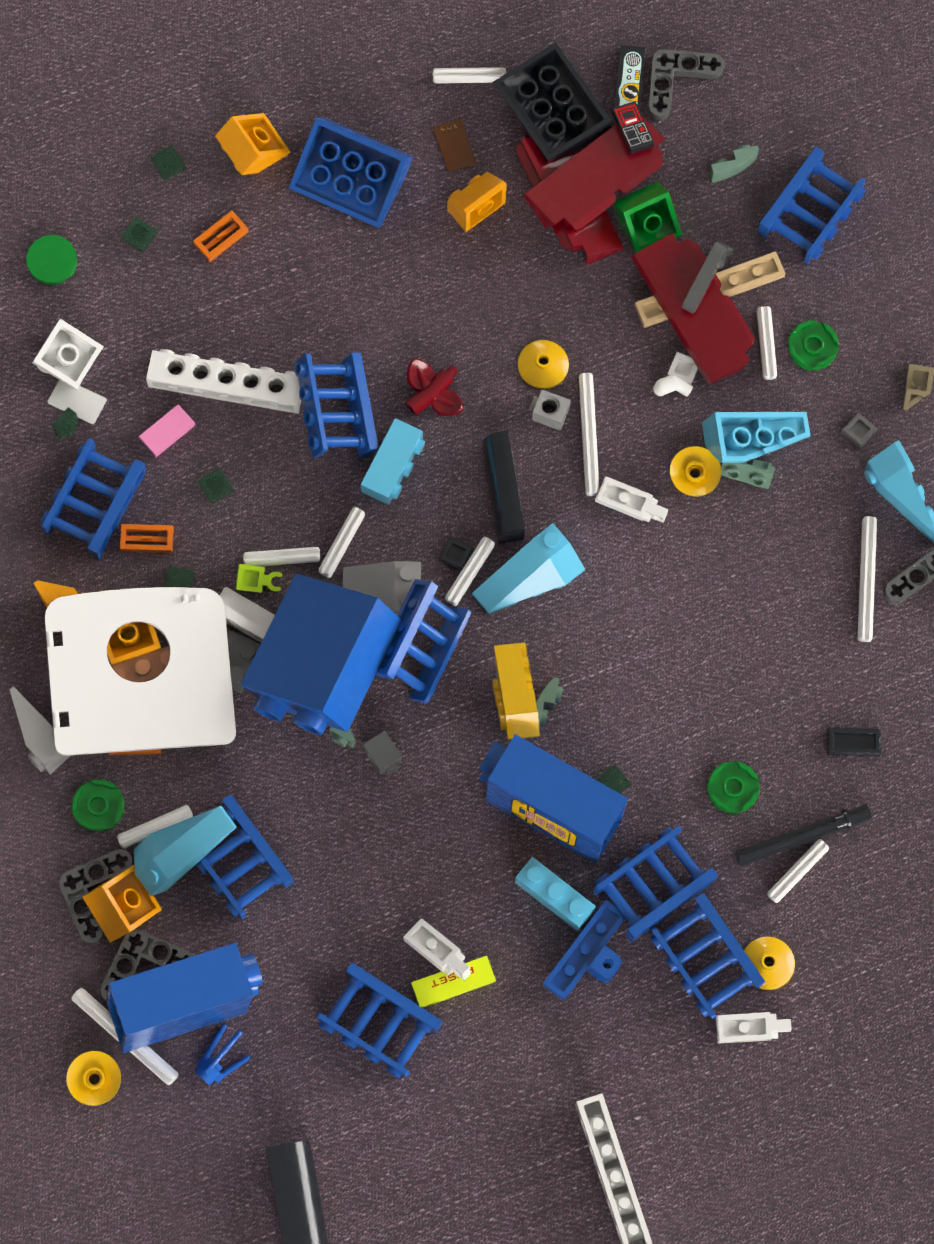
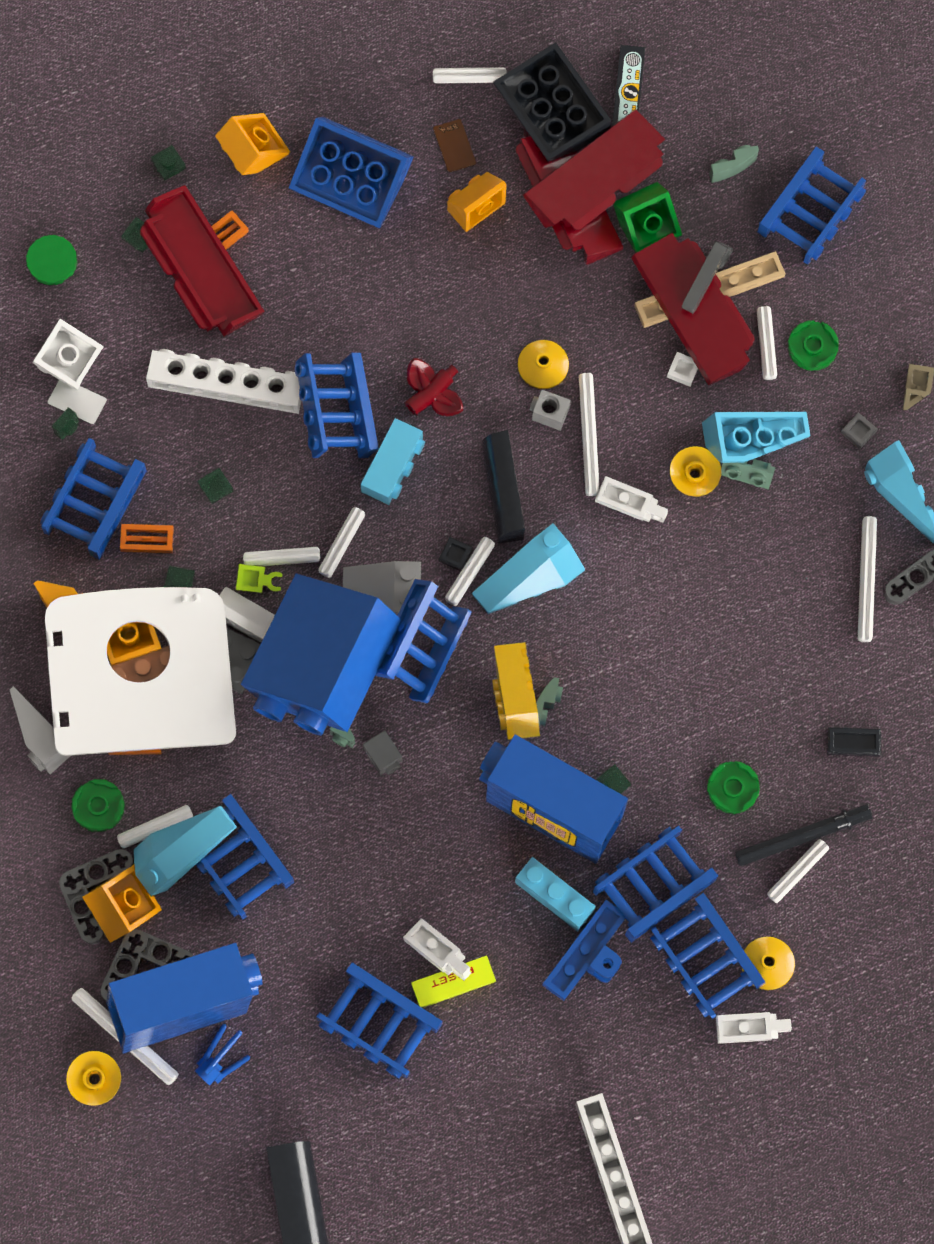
bright pink tile [139,404,195,457] -> none
black tile [611,101,655,155] -> none
dark grey beam [648,49,725,121] -> none
white arm [653,375,693,397] -> none
none -> dark red slope [140,185,265,337]

